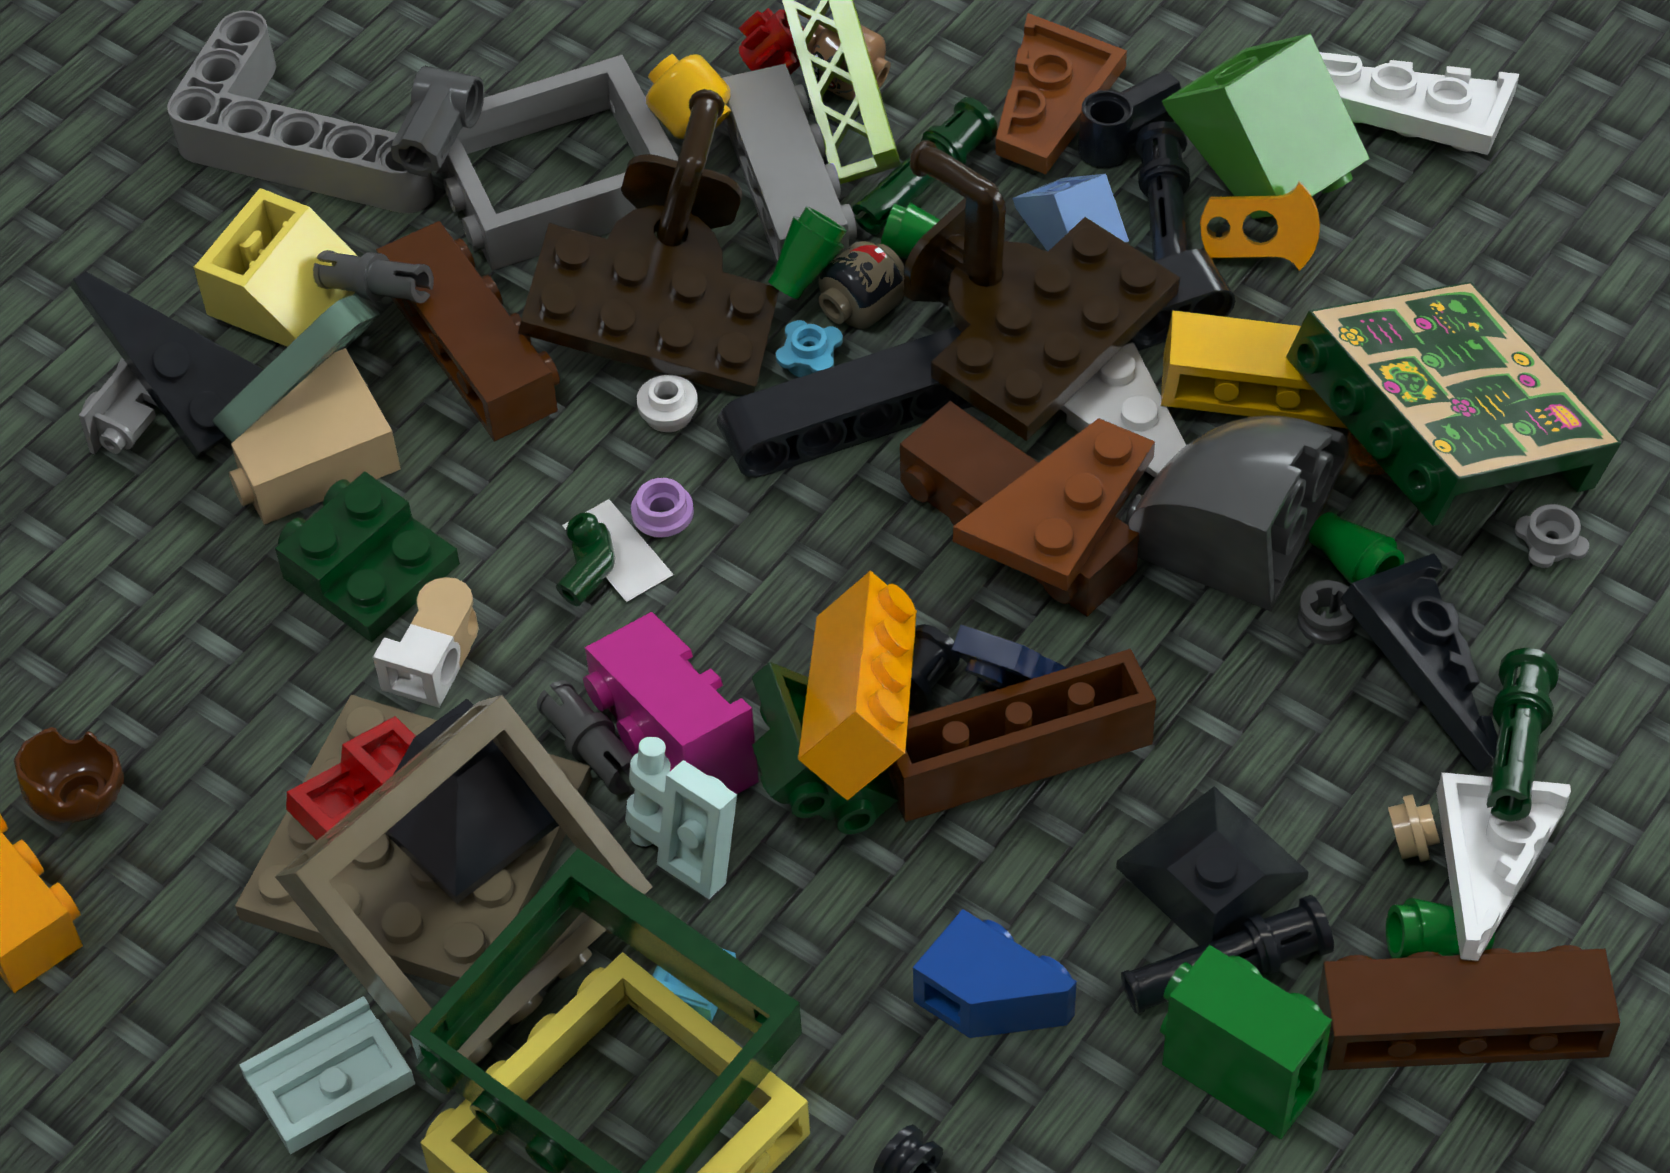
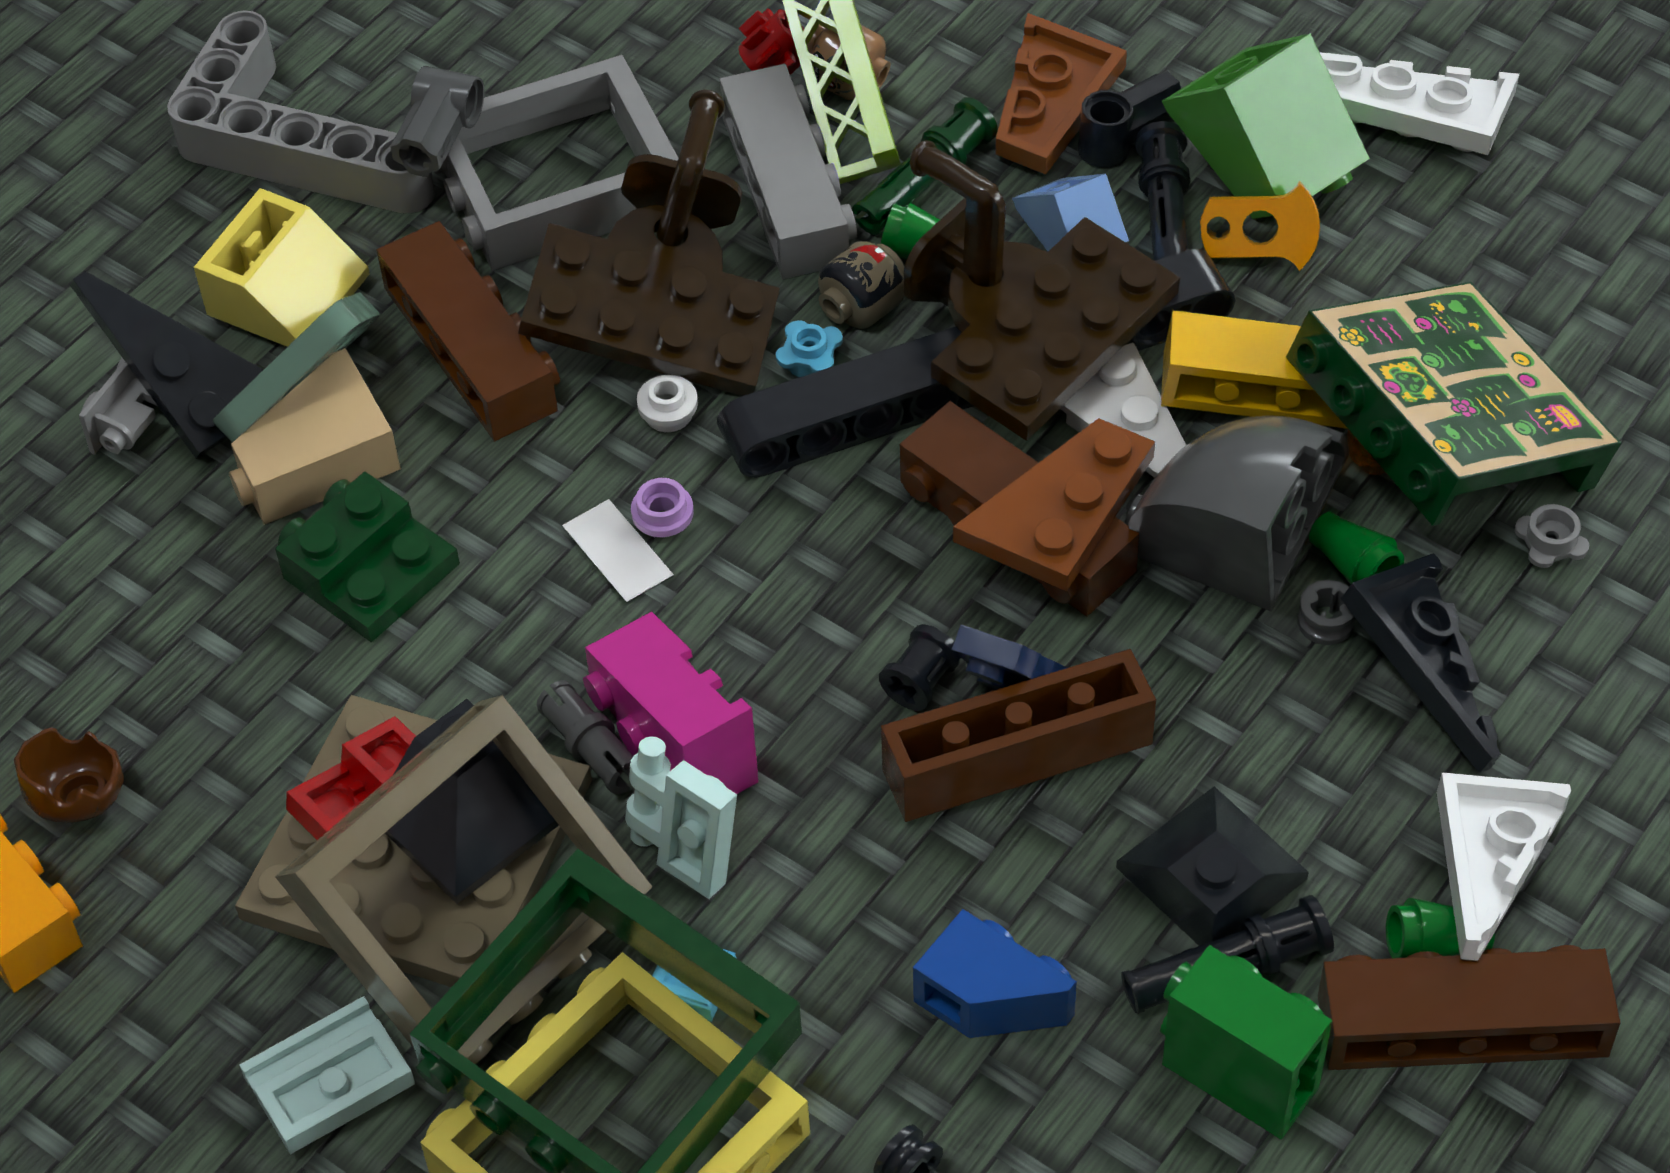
dark grey pin [313,250,434,303] -> none
white leg [373,577,479,708] -> none
dark green arm [556,513,615,606] -> none
yellow head [646,54,731,139] -> none
dark green plate [752,662,898,834] -> none
green cone [768,206,847,300] -> none
light orange brick [798,570,917,801] -> none
tan plate [1388,794,1440,862] -> none
dark green pin [1486,648,1559,822] -> none

